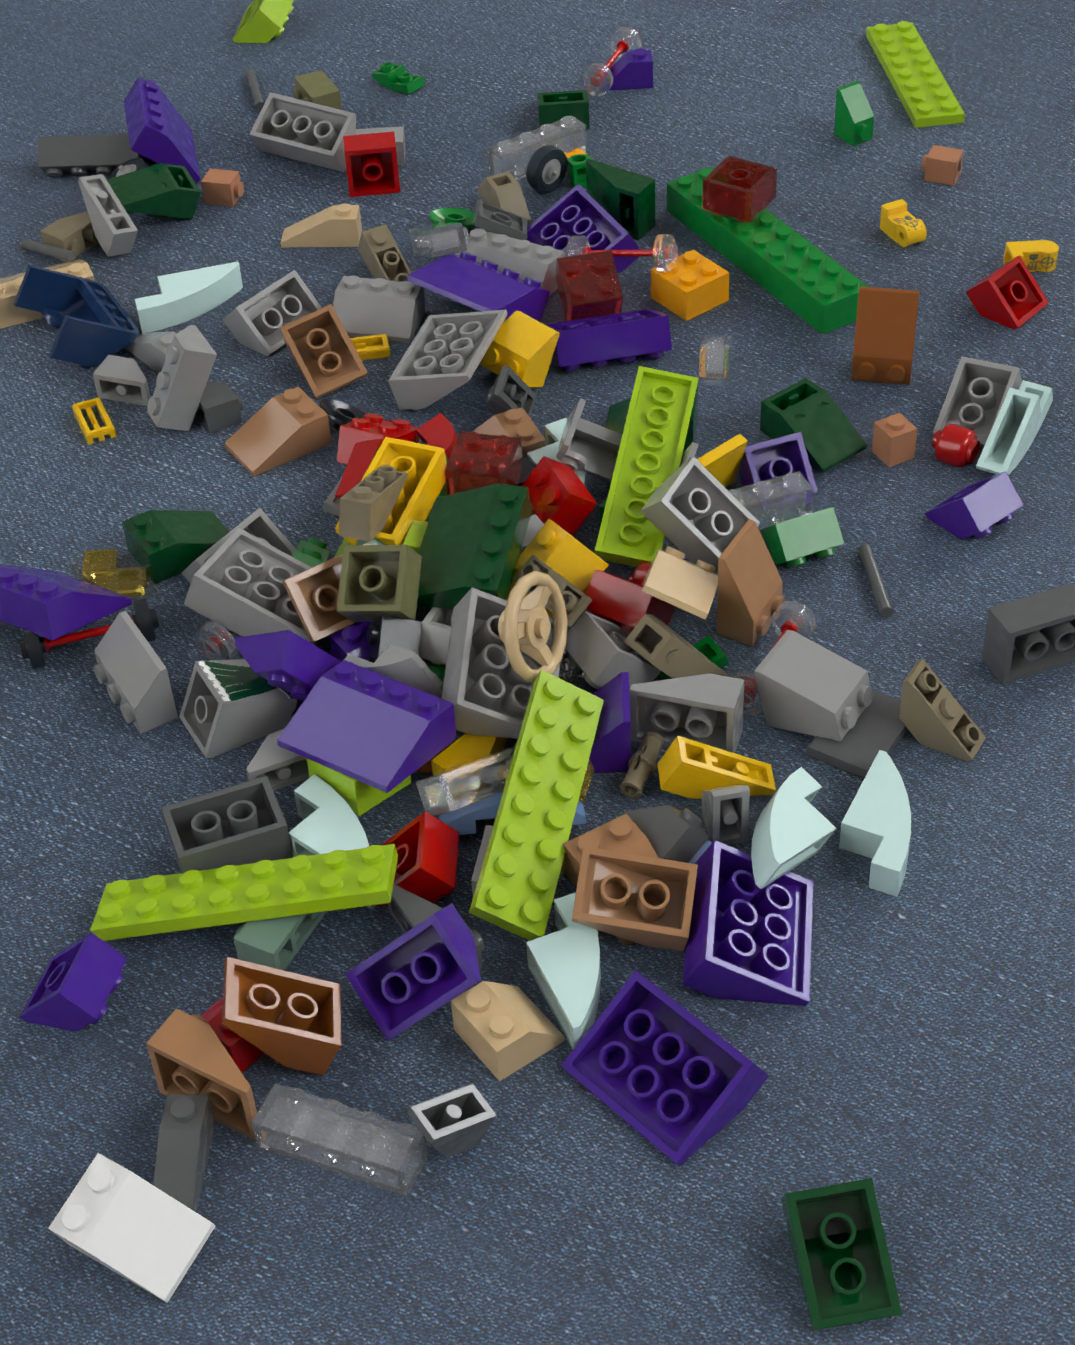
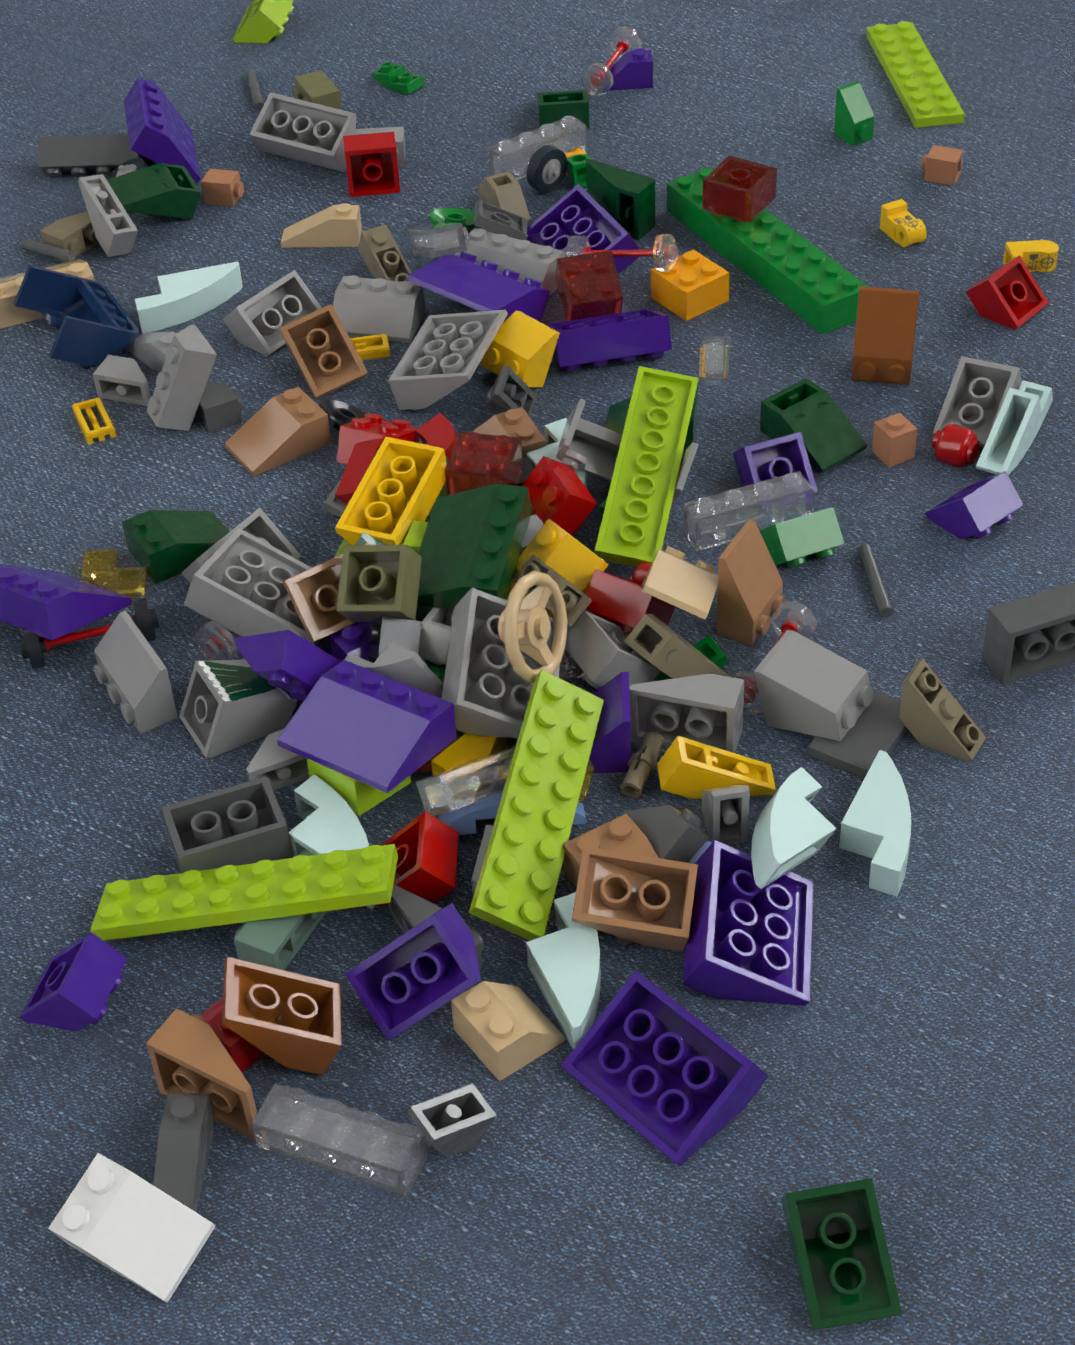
green slope [291,537,331,568] -> none
dark tan slope [339,466,408,541] -> none
light grey slope [640,456,760,574] -> none
yellow tile [697,434,748,487] -> none

